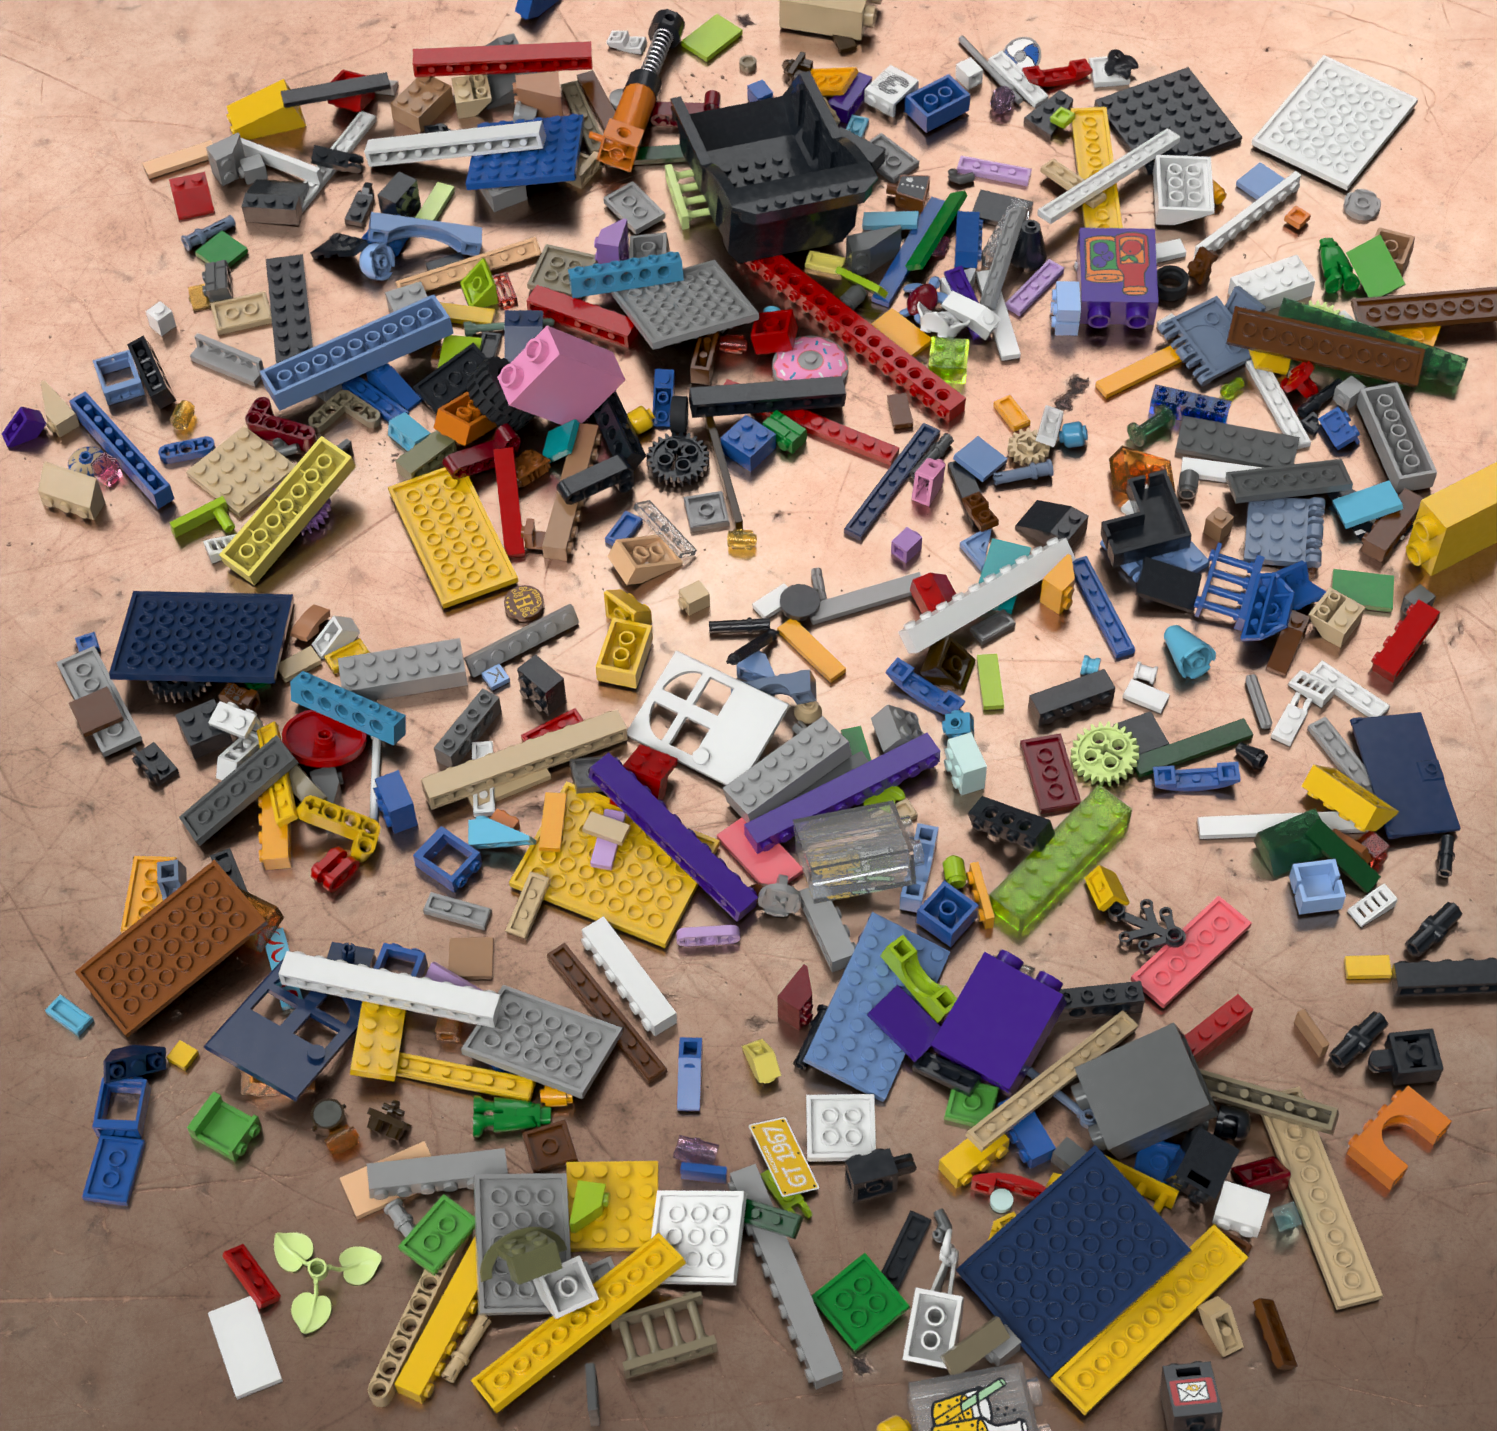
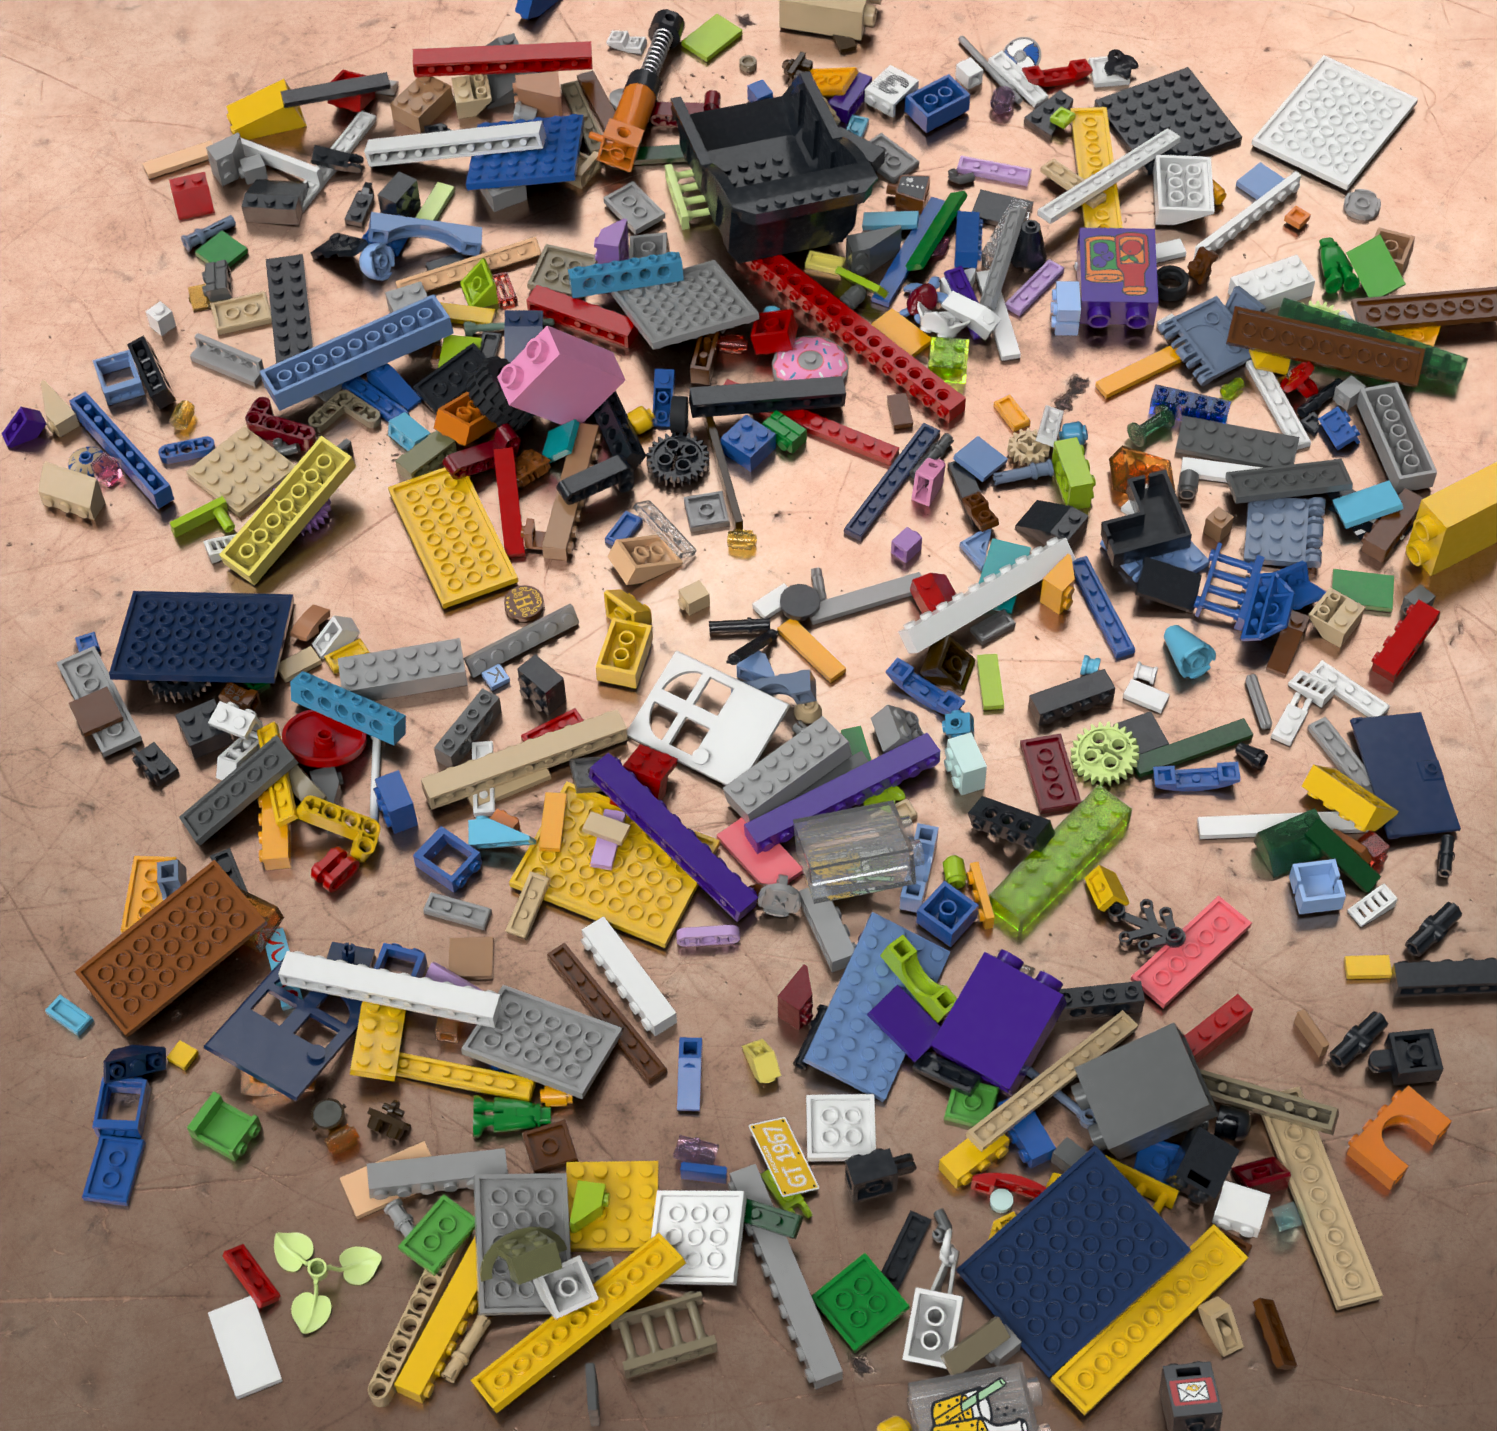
none -> lime brick [1052,437,1096,509]

